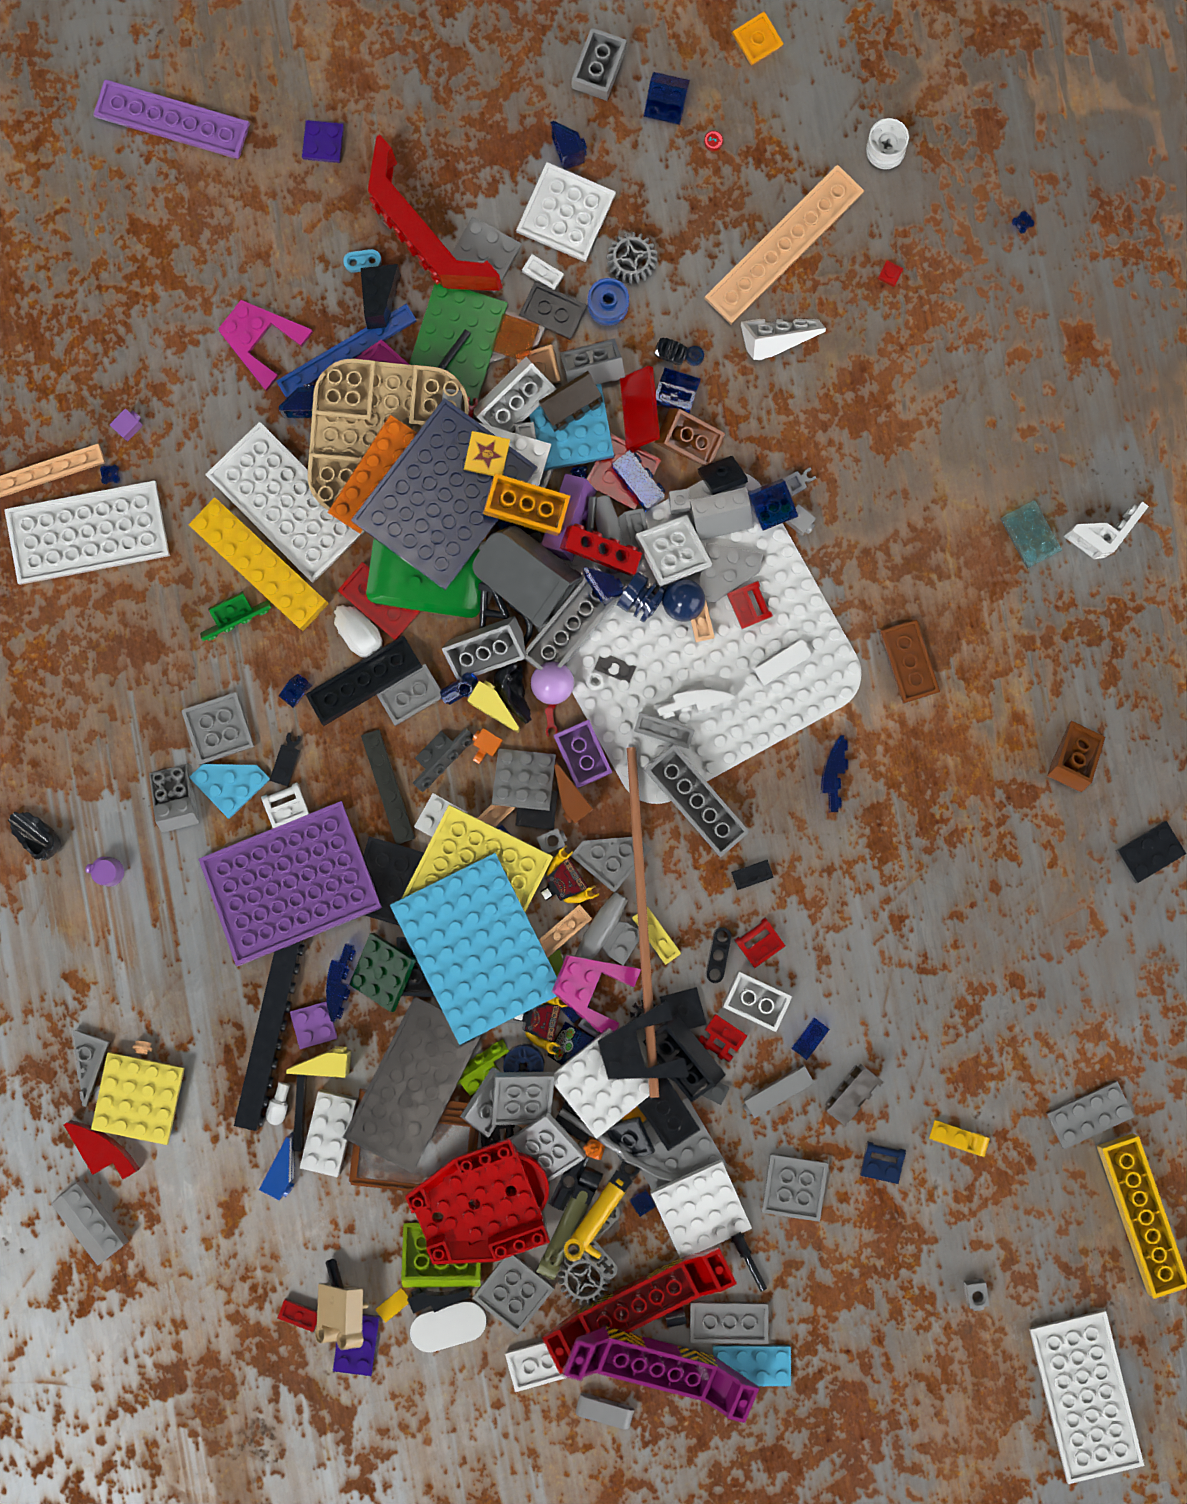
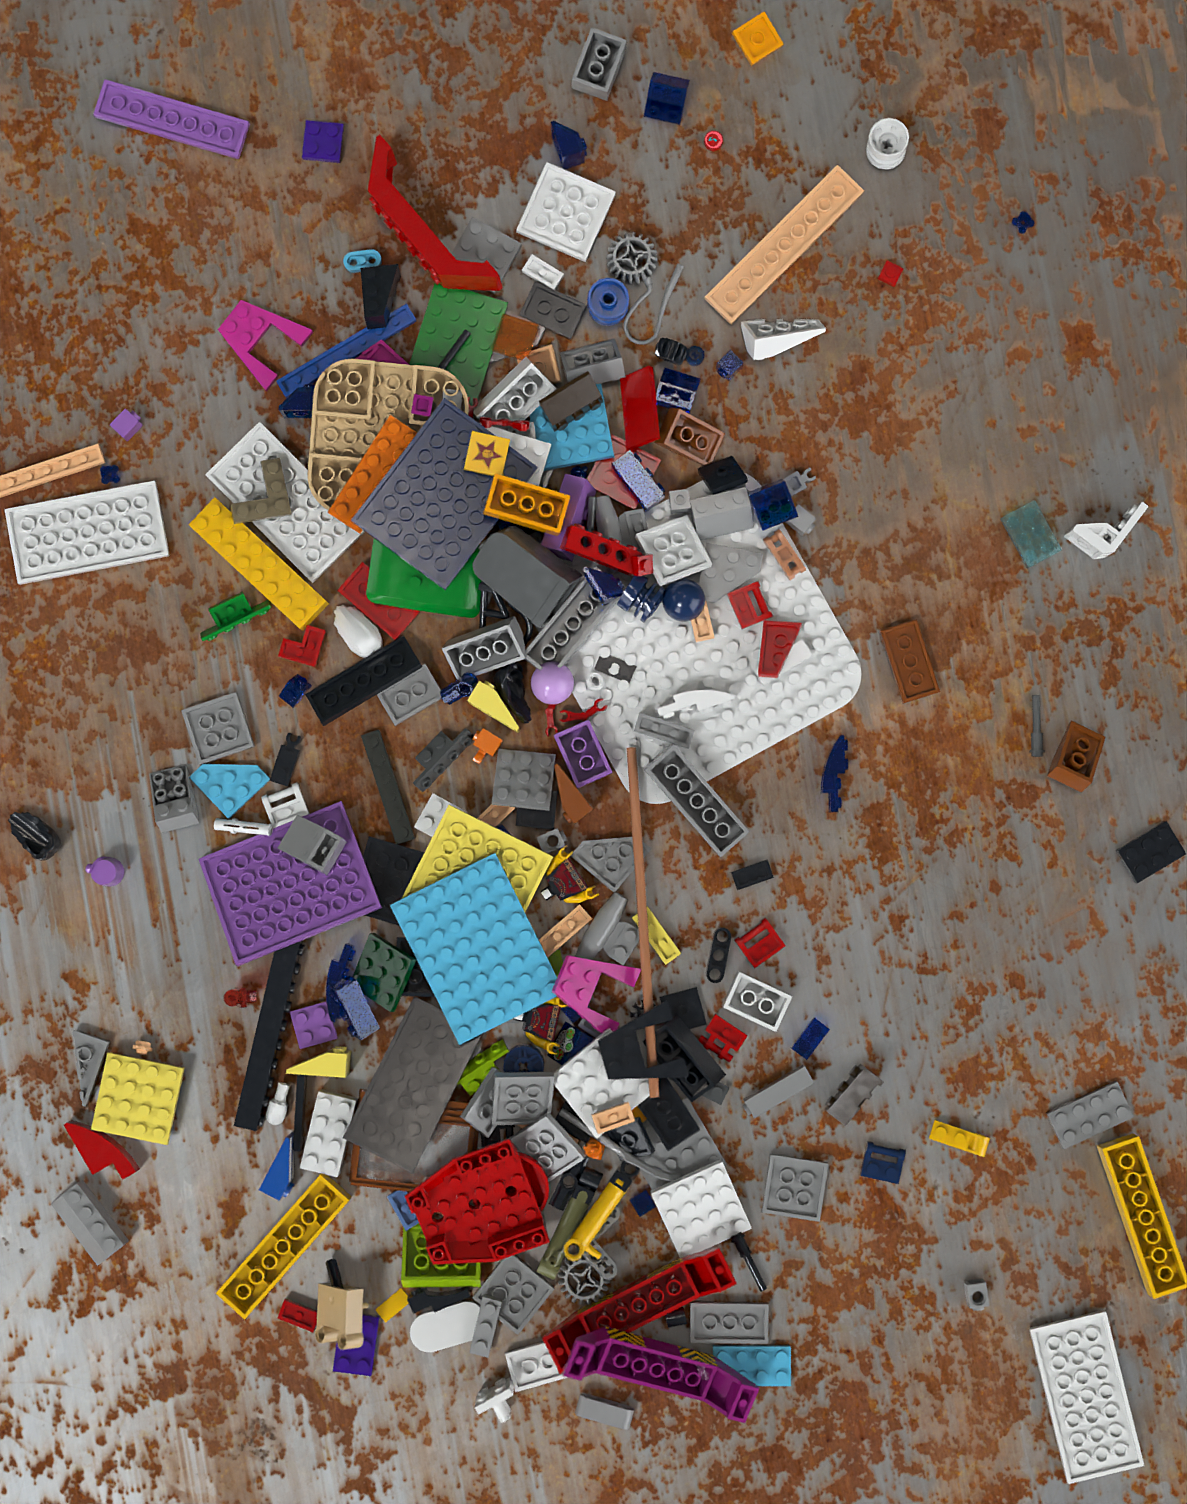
none -> white pin [214,818,273,836]
none -> yellow brick [216,1173,352,1320]
none -> clear red hips [223,987,257,1008]
none -> dark tan plate [230,458,292,524]
none -> red plate [278,625,326,668]
none -> light grey slope [278,815,347,875]
none -> clear blue brick [330,976,380,1041]
none -> medium blue plate [386,1190,419,1231]
none -> magenta plate [411,394,433,417]
none -> light grey plate [469,1295,503,1358]
none -> white plate [475,1377,514,1423]
none -> red piece [479,417,530,431]
none -> red piece [559,699,608,723]
none -> light nougat plate [591,1102,635,1134]
none -> light grey piece [624,264,684,345]
none -> red plate [633,554,653,576]
none -> clear blue brick [716,349,744,381]
none -> red wing [758,620,802,678]
none -> nougat plate [763,529,806,581]
none -> dark grey pin [1029,695,1045,757]

